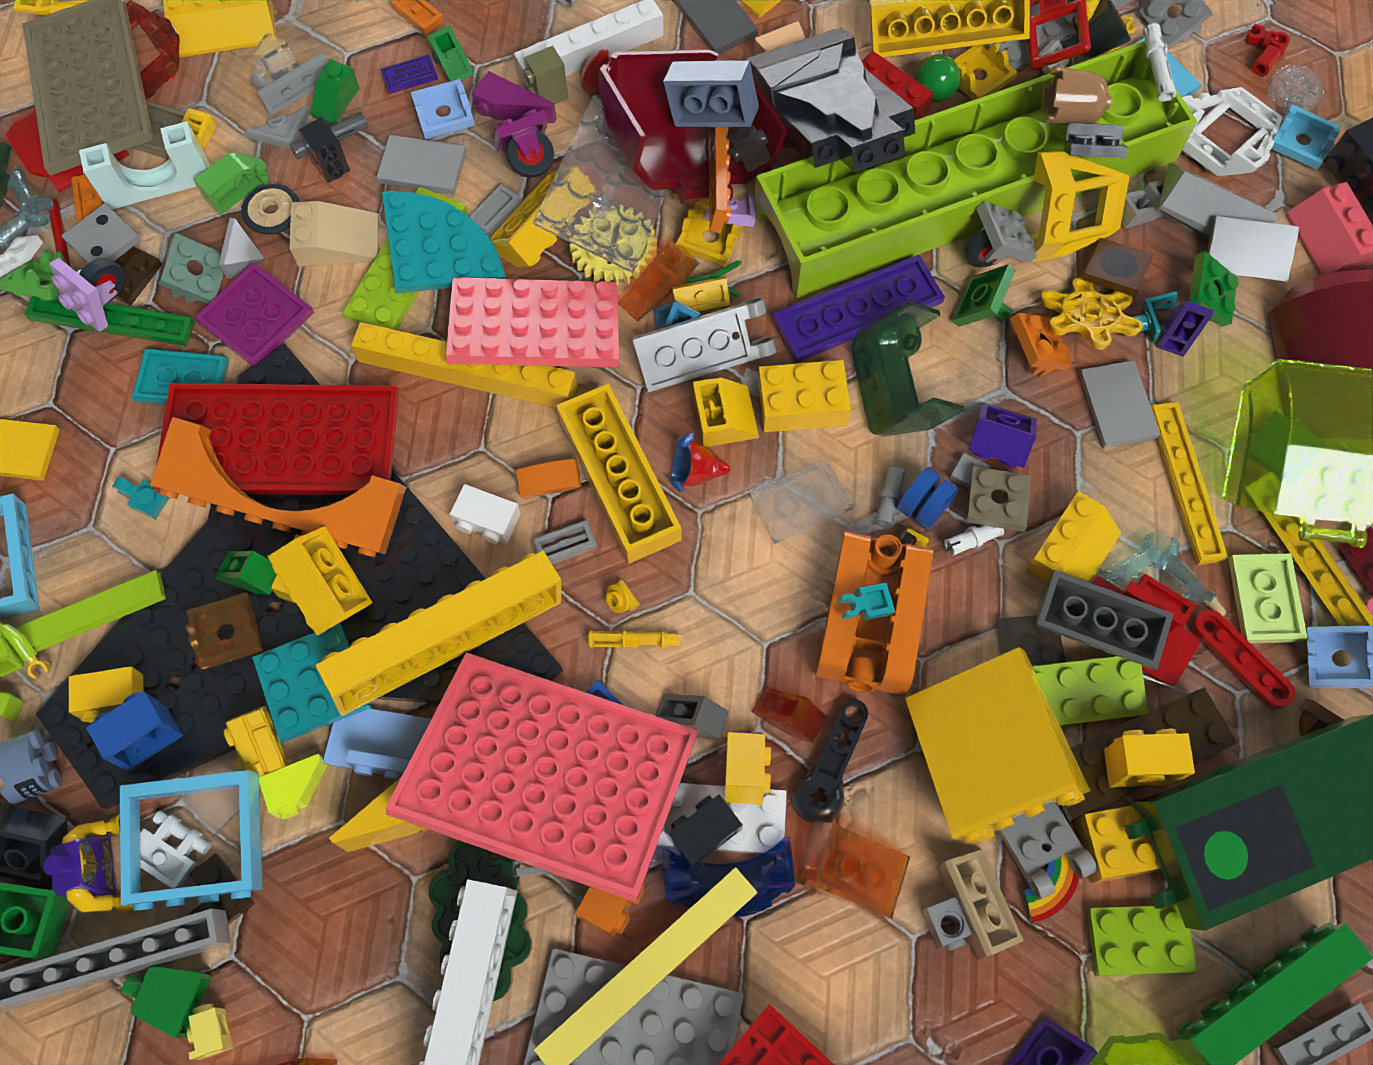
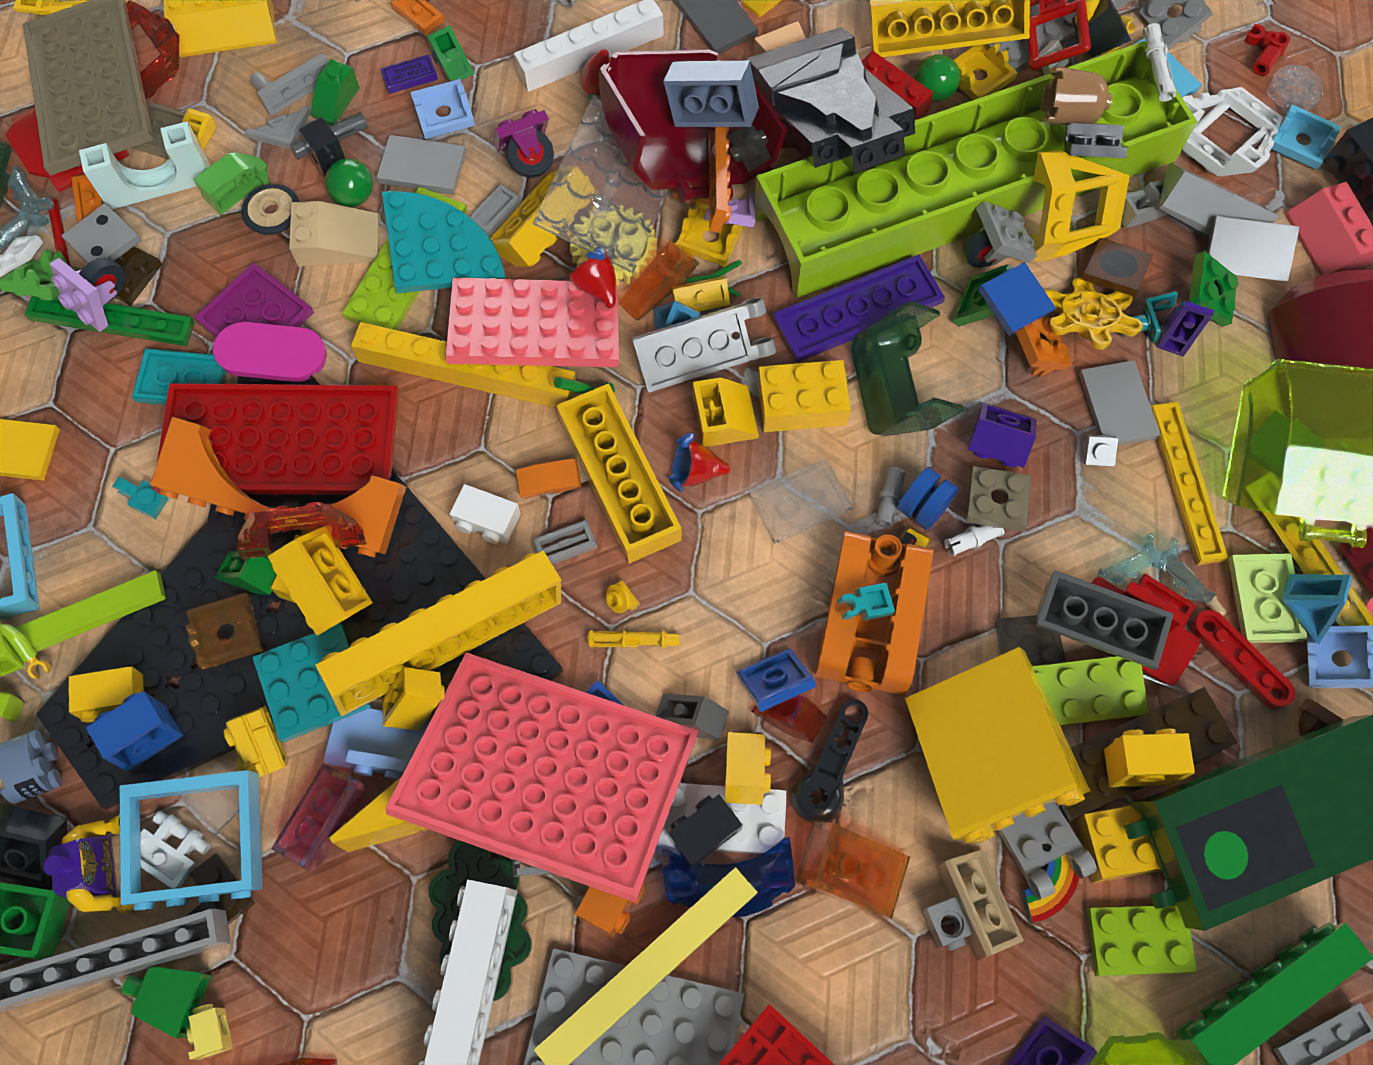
sand green piece [158,233,223,304] -> none
light grey slope [219,218,264,279] -> none
clear slope [252,33,299,82] -> none
neon yellow slope [259,754,328,819] -> none
magenta slope [472,71,557,123] -> none
olive brick [523,45,568,104] -> none
light grey tile [950,453,990,488] -> none
yellow slope [1026,491,1122,583] -> none
none -> dark pink tile [213,322,327,382]
none -> clear red windscreen [236,502,366,559]
none -> clear pink slope [271,764,366,873]
none -> green piece [325,158,373,207]
none -> yellow brick [382,667,445,731]
none -> green piece [554,377,615,394]
none -> red hat [569,247,616,308]
none -> blue tile [736,648,817,712]
none -> blue tile [978,262,1056,336]
none -> plate [1083,435,1118,466]
none -> dark azure slope [1282,574,1352,645]

